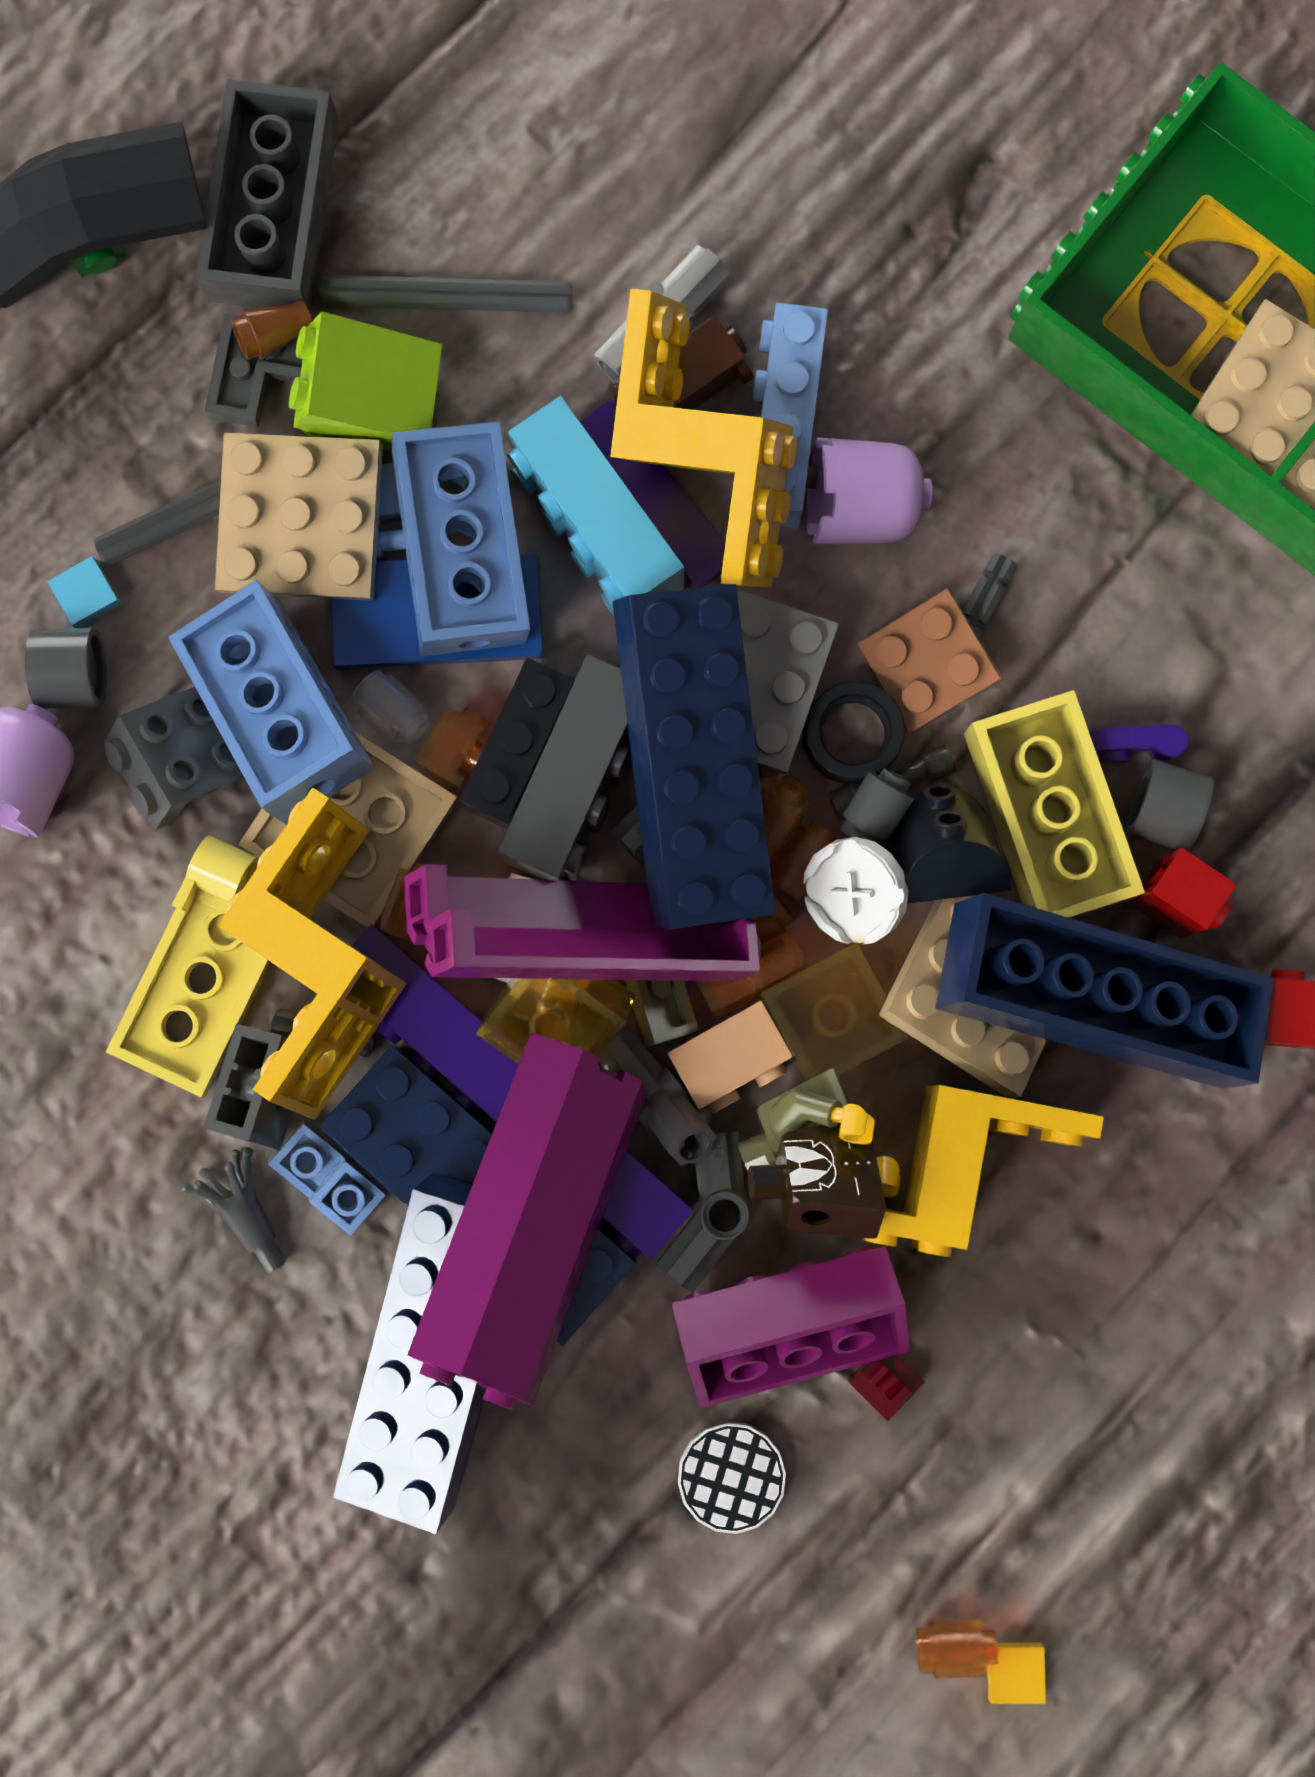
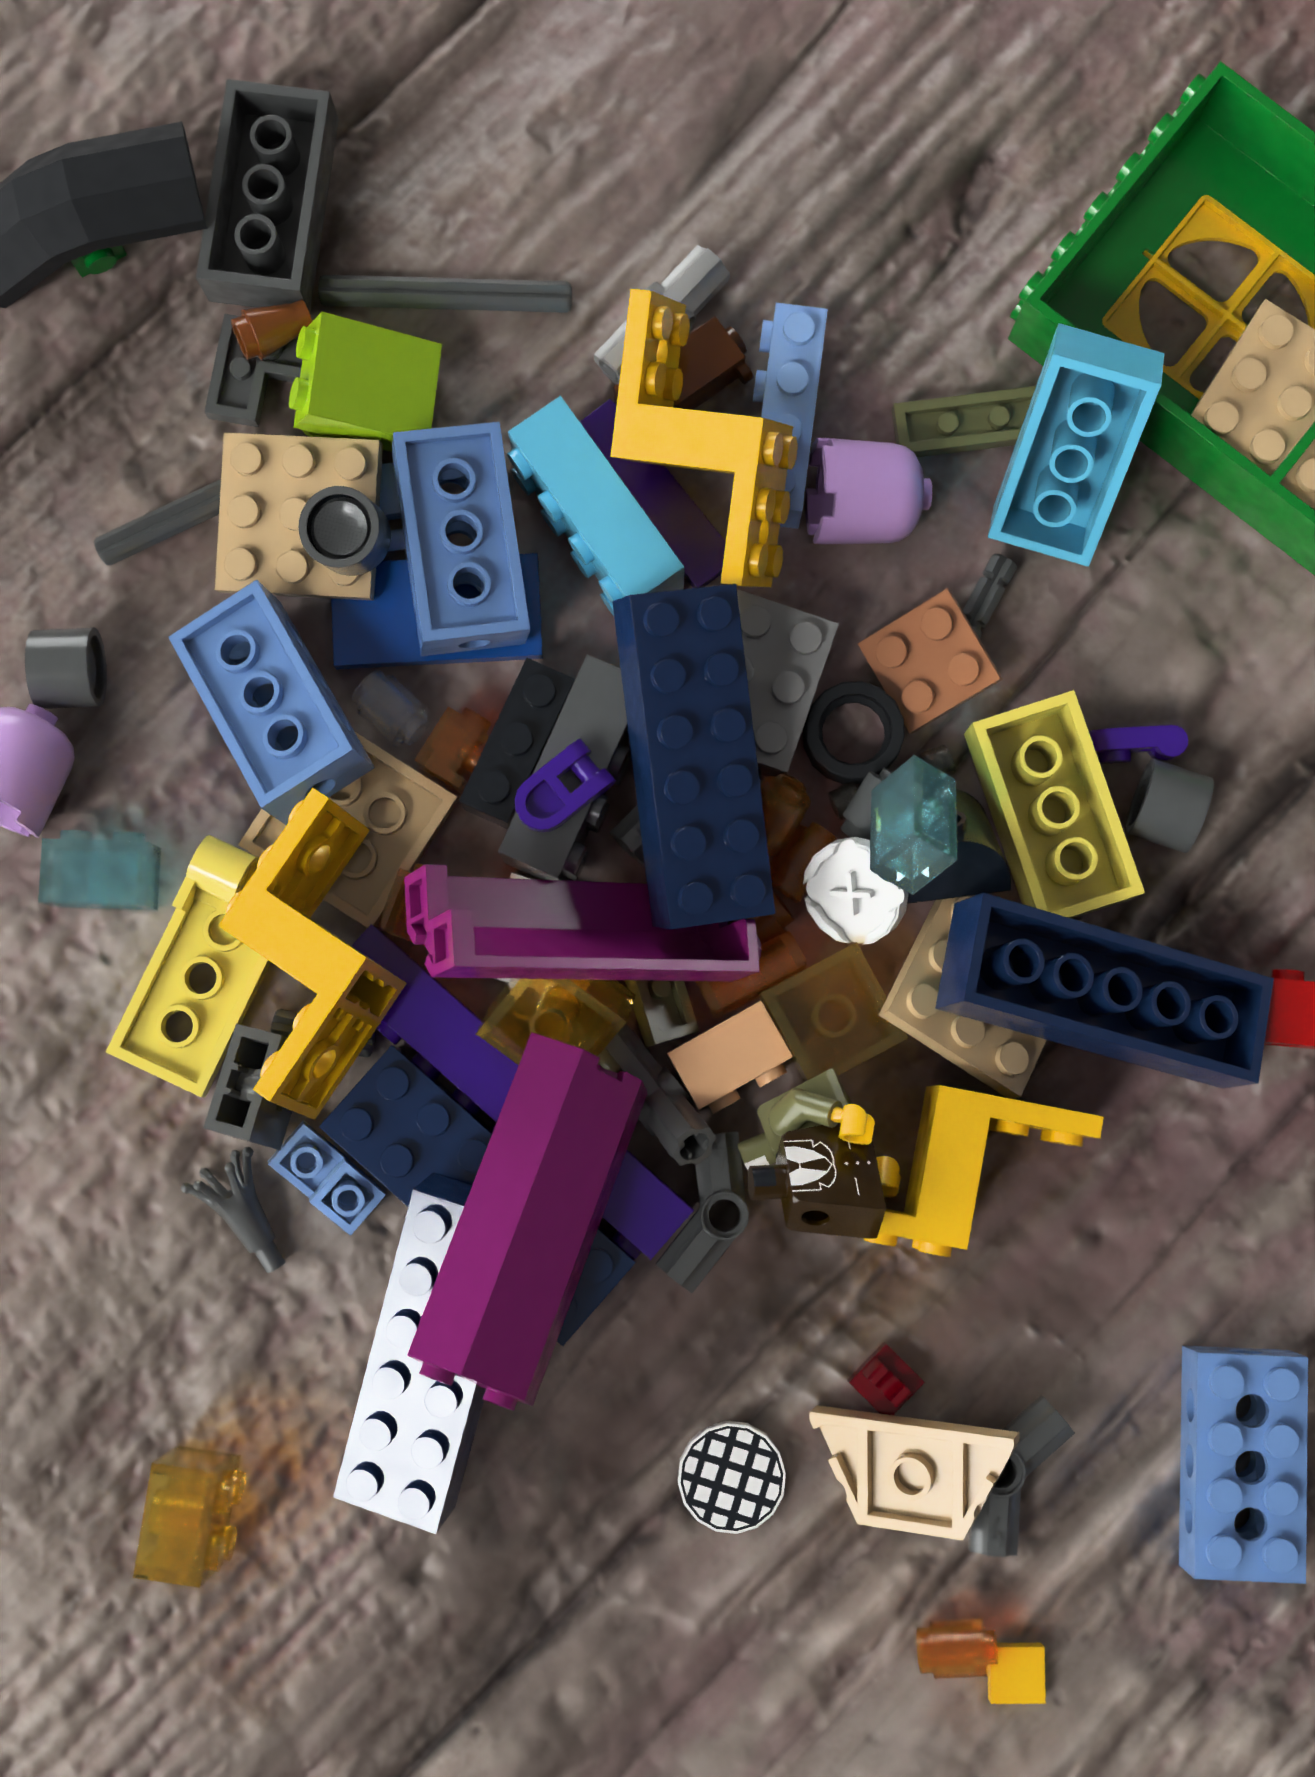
medium azure tile [47,556,122,628] -> none
dark grey bracket [103,687,245,831] -> none
magenta brick [671,1246,910,1408] -> none
red brick [1129,848,1237,939] -> none
none -> clear light blue brick [38,830,161,910]
none -> clear yellow brick [133,1446,246,1588]
none -> dark grey piece [298,486,391,576]
none -> dark purple plate [515,738,616,833]
none -> wing [809,1405,1019,1540]
none -> clear light blue brick [870,755,957,895]
none -> olive plate [891,386,1036,457]
none -> dark grey piece [968,1395,1075,1557]
none -> medium azure brick [988,323,1164,567]
none -> medium blue brick [1179,1346,1308,1584]

